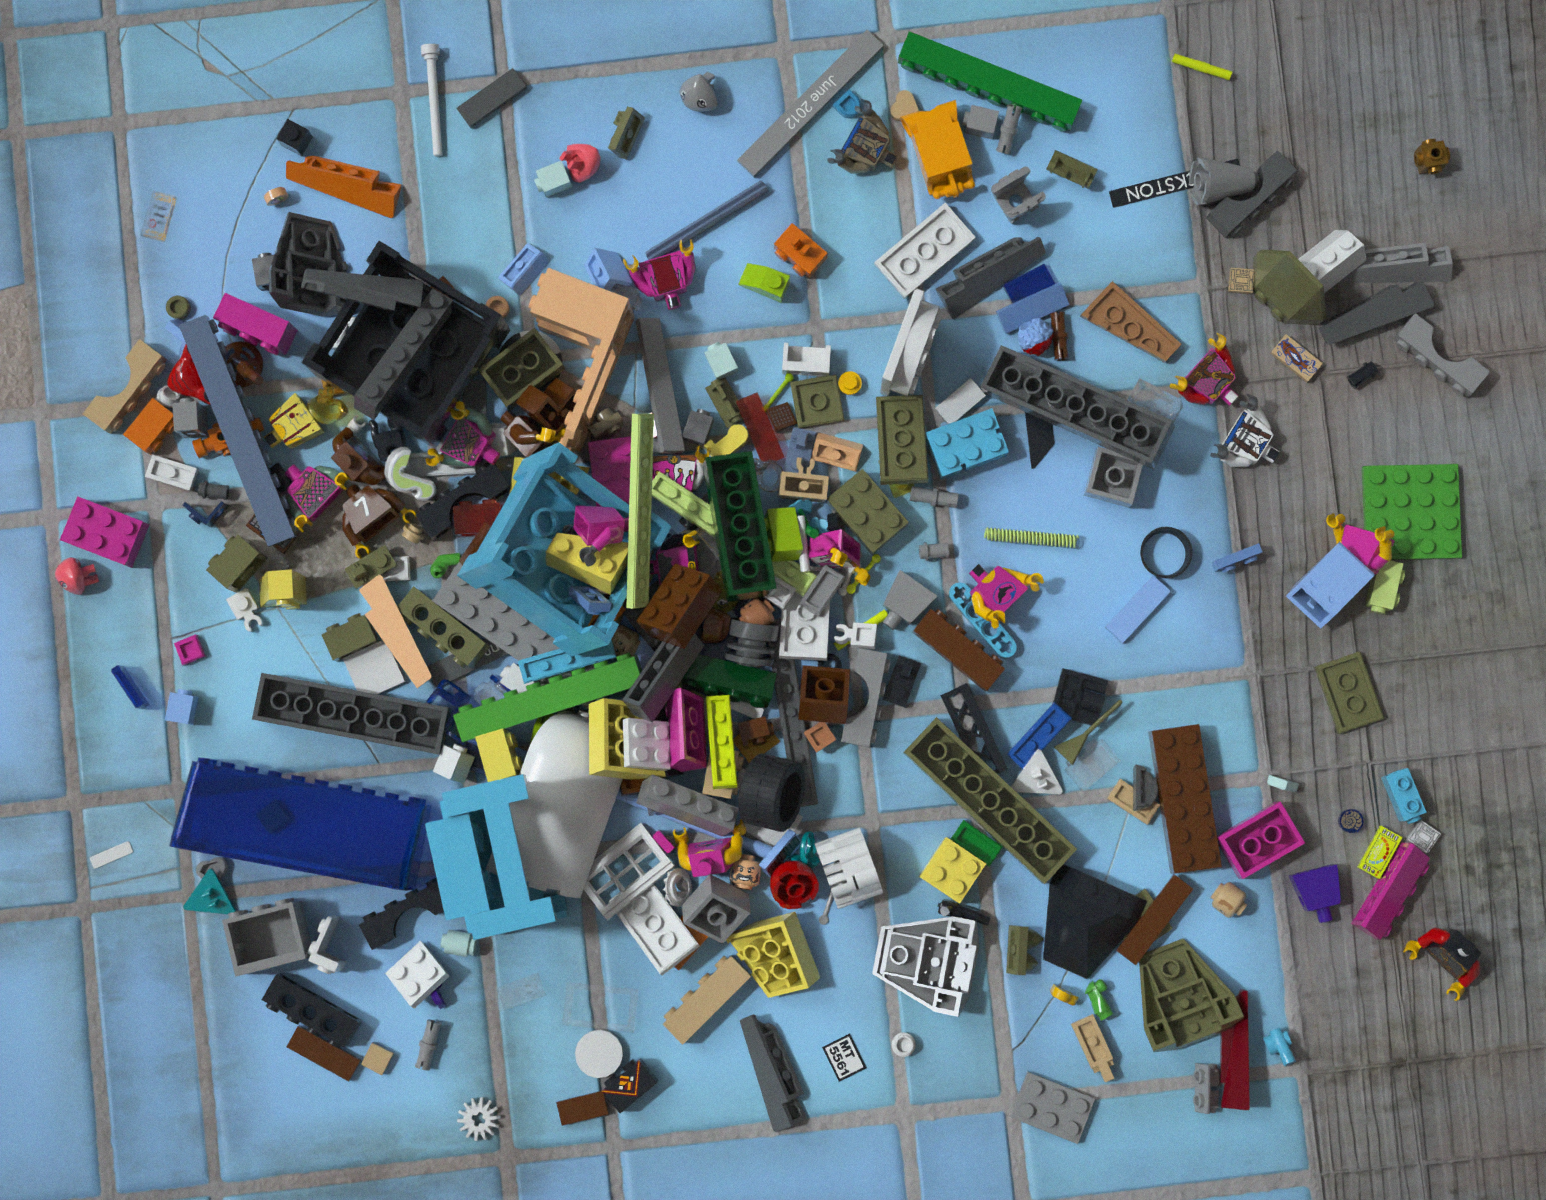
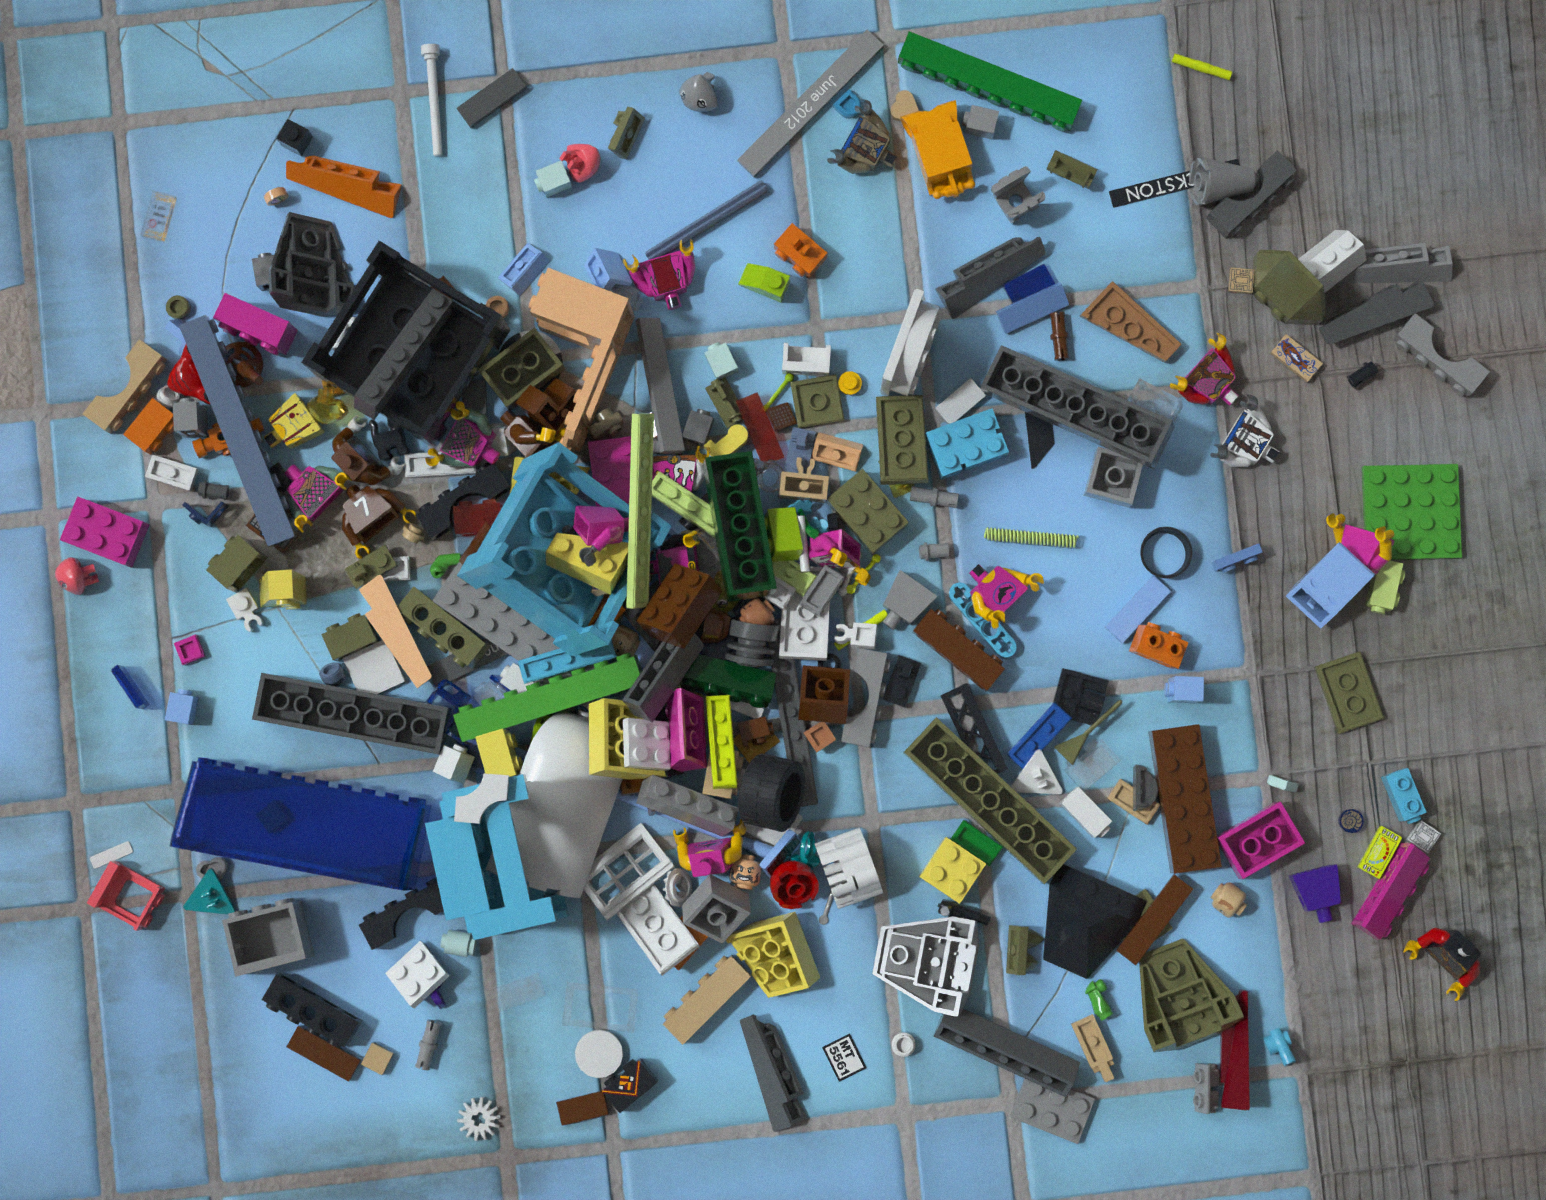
dark grey wedge [301,269,423,311] -> none
white bracket [308,915,347,974] -> none
white animal [384,447,436,501] -> none
medium blue plate [569,586,612,615] -> none
dark pink tile [653,830,676,853] -> none
white plate [874,203,976,299] -> none
light grey pin [996,104,1022,154] -> none
light blue piece [1018,318,1053,356] -> none
yellow tile [1050,984,1079,1006] -> none
pearl gold brick [1414,139,1450,175] -> none
none -> coral window [87,861,165,931]
none -> sand blue tile [319,662,346,686]
none -> white tile [454,773,509,824]
none -> dark grey brick [933,1009,1080,1097]
none -> white brick [1059,787,1112,838]
none -> orange brick [1129,622,1189,669]
none -> light blue brick [1164,676,1204,703]

